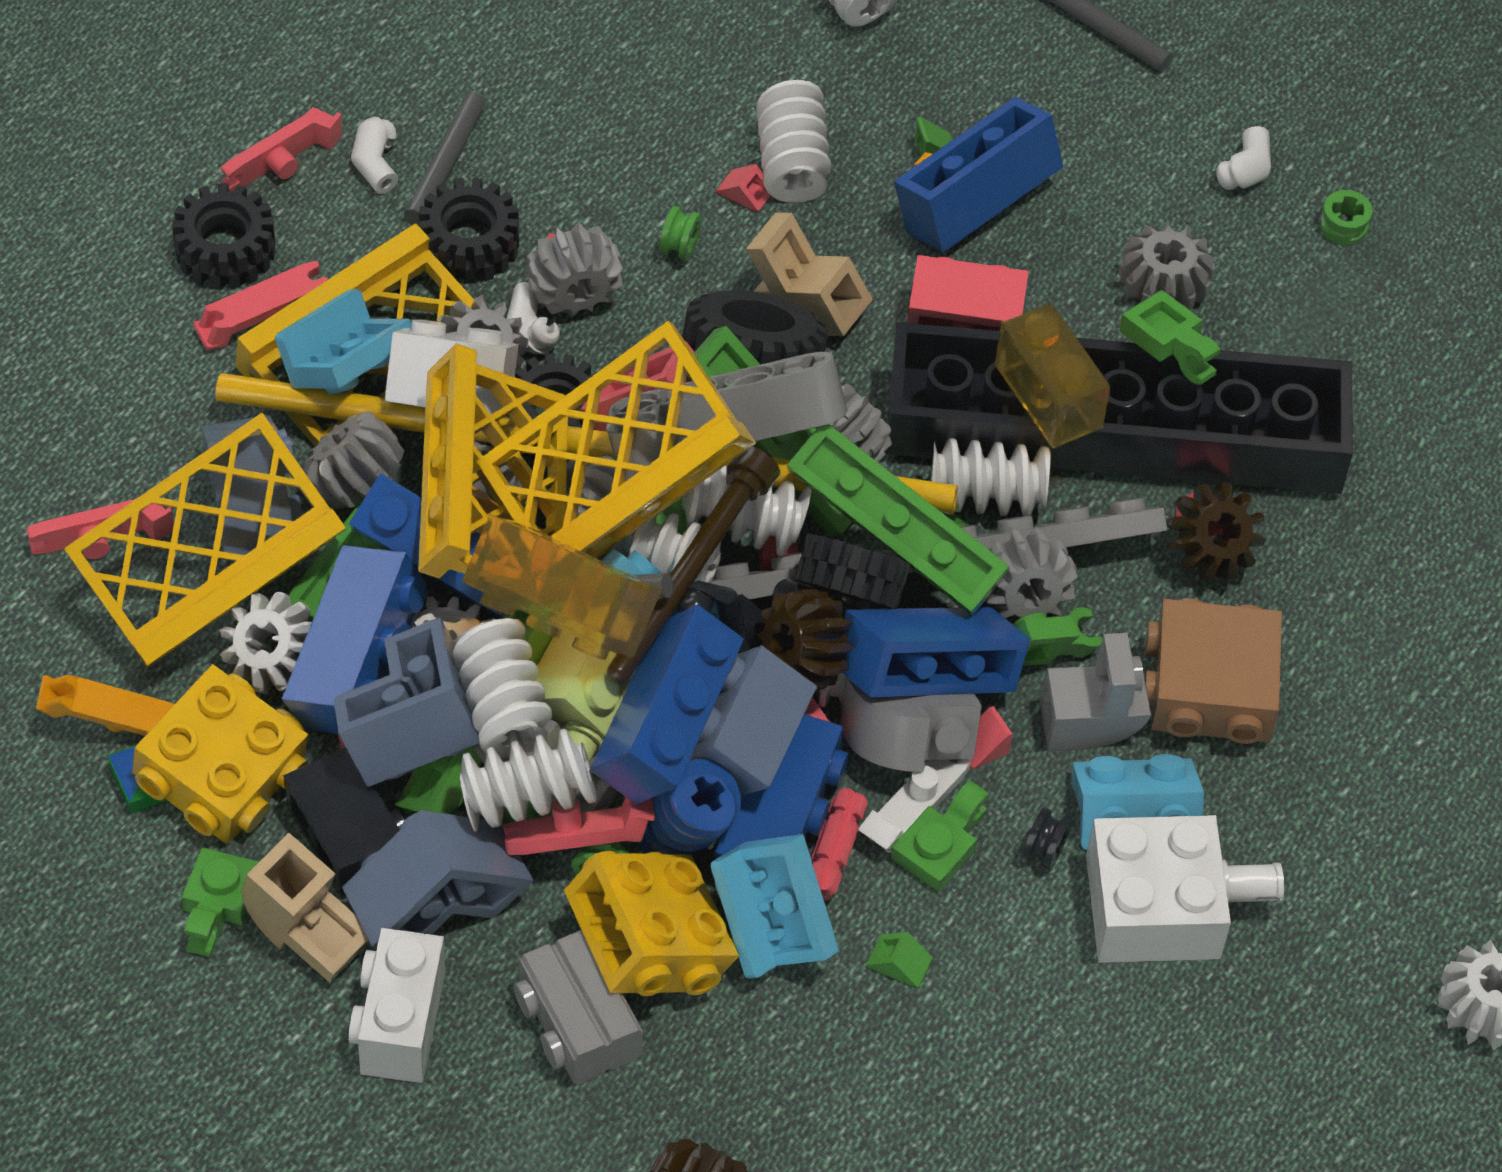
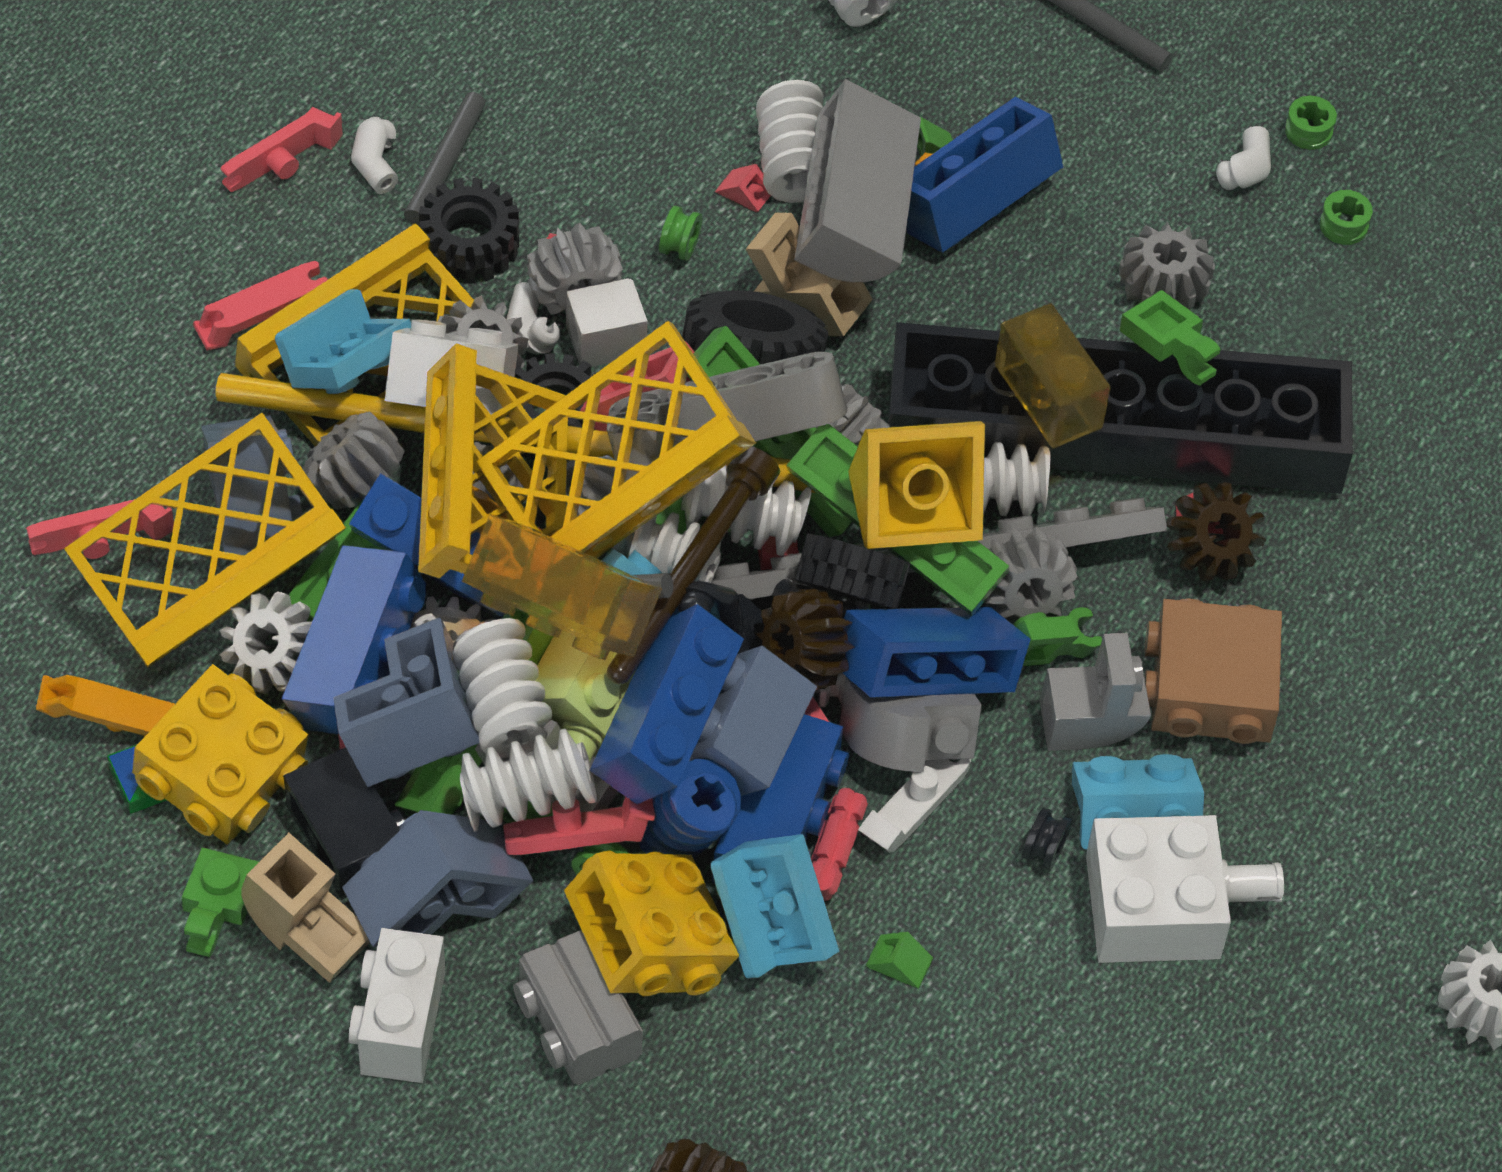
black tyre [172,183,276,290] -> none
bright green plate [891,780,989,892] -> none
coral brick [907,255,1029,333] -> none
coral piece [970,706,1012,770] -> none
none -> white panel [566,279,647,367]
none -> light grey brick [794,79,921,282]
none -> yellow slope [848,421,985,549]
none -> bright green bush [1285,95,1337,150]

